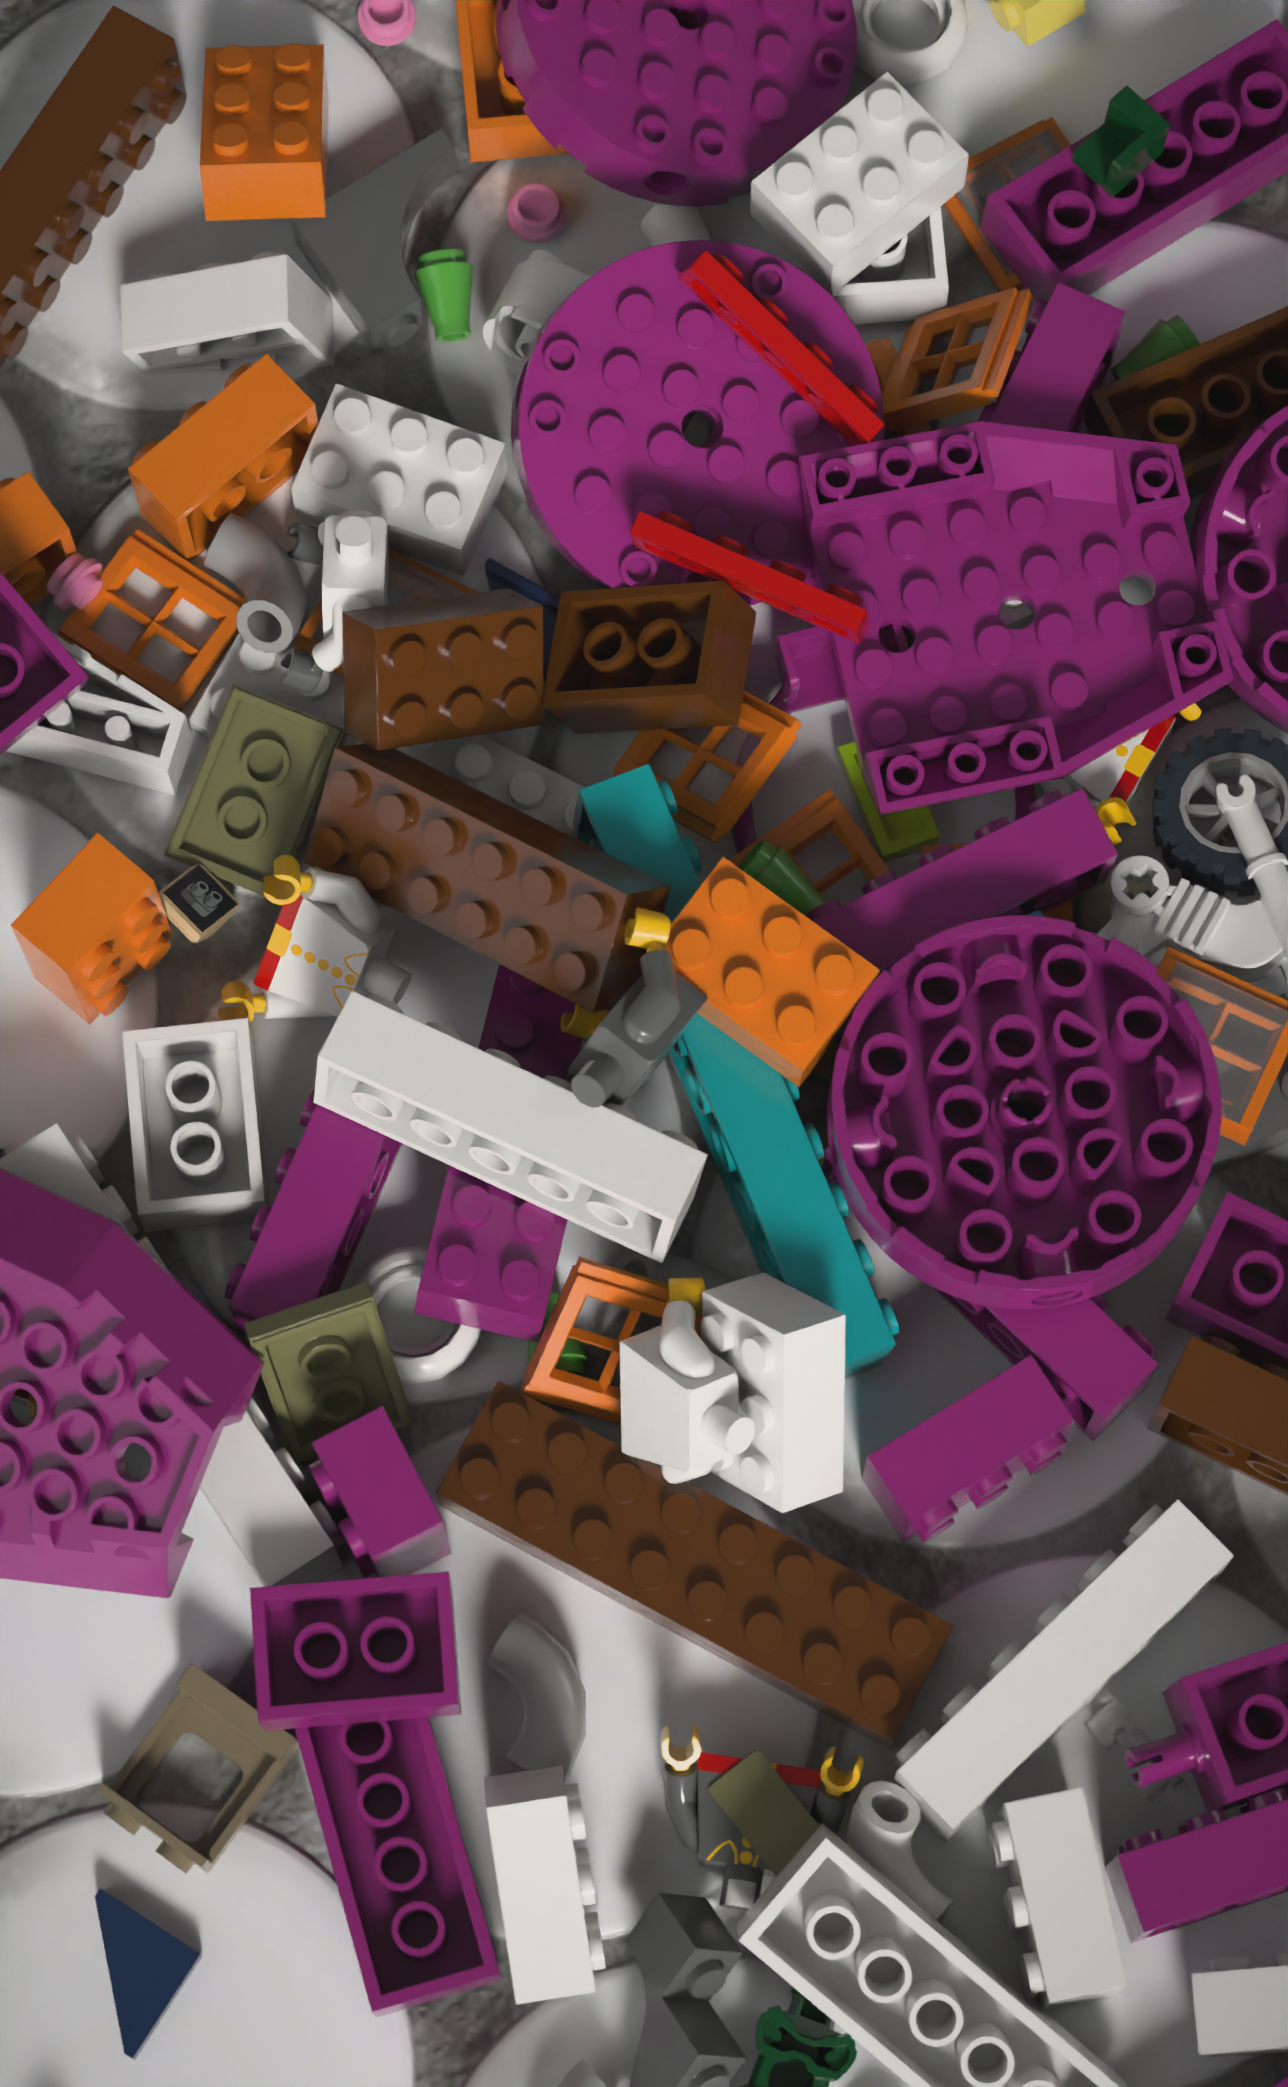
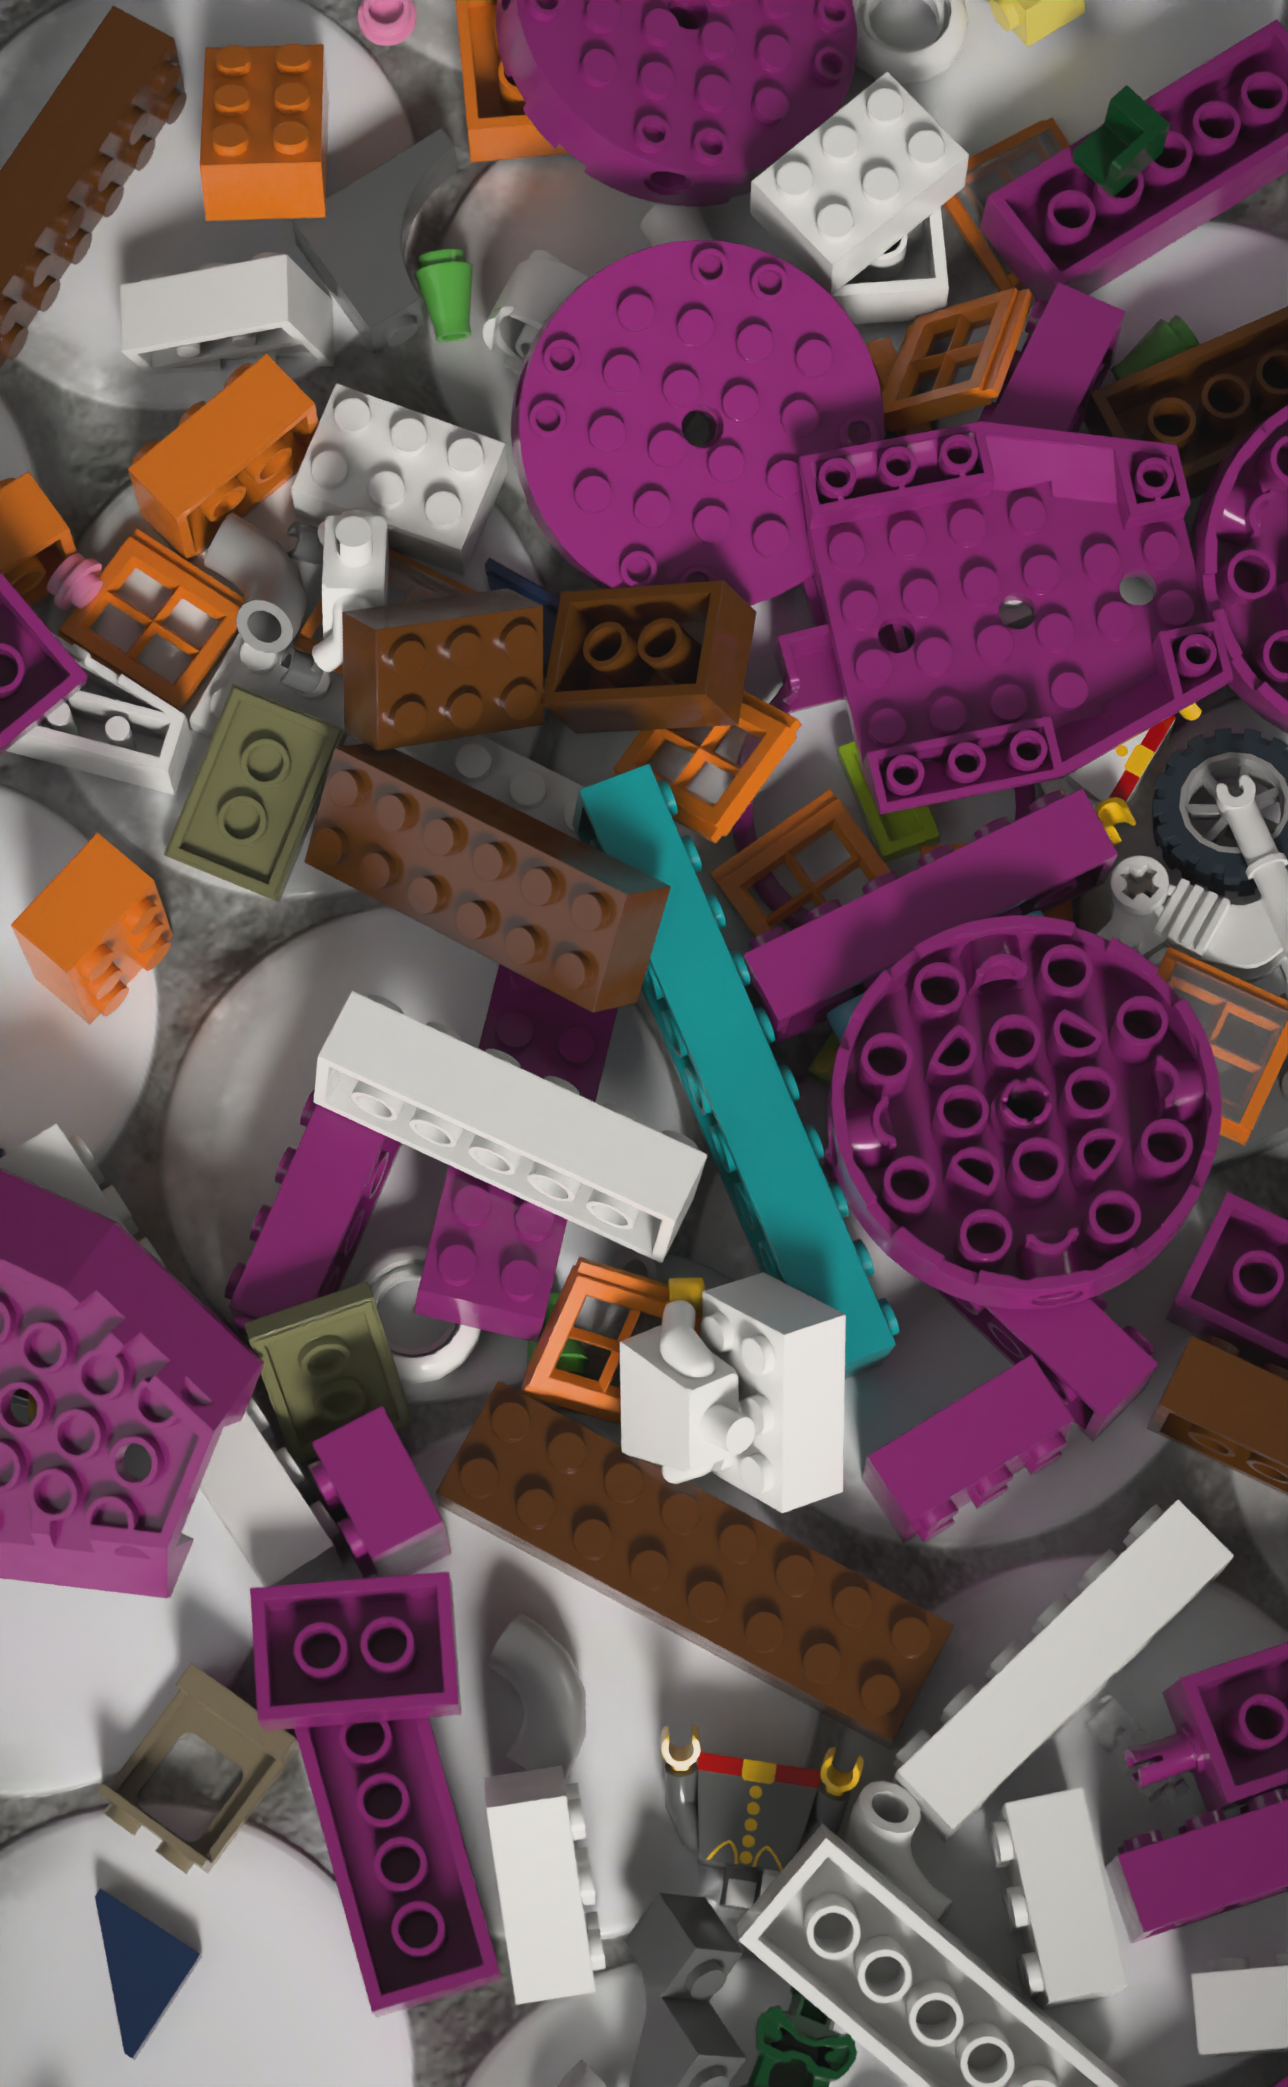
white brick [122,1018,270,1232] -> none
slope [158,863,240,943] -> none
white torso [218,855,412,1023] -> none
bright pink plate [507,183,566,243] -> none
dark grey torso [560,907,708,1107] -> none
red plate [629,511,871,645] -> none
orange brick [664,857,880,1087] -> none
red plate [677,250,885,446] -> none
olive sticker [708,1750,820,1877] -> none
bright green cone [738,839,827,915] -> none

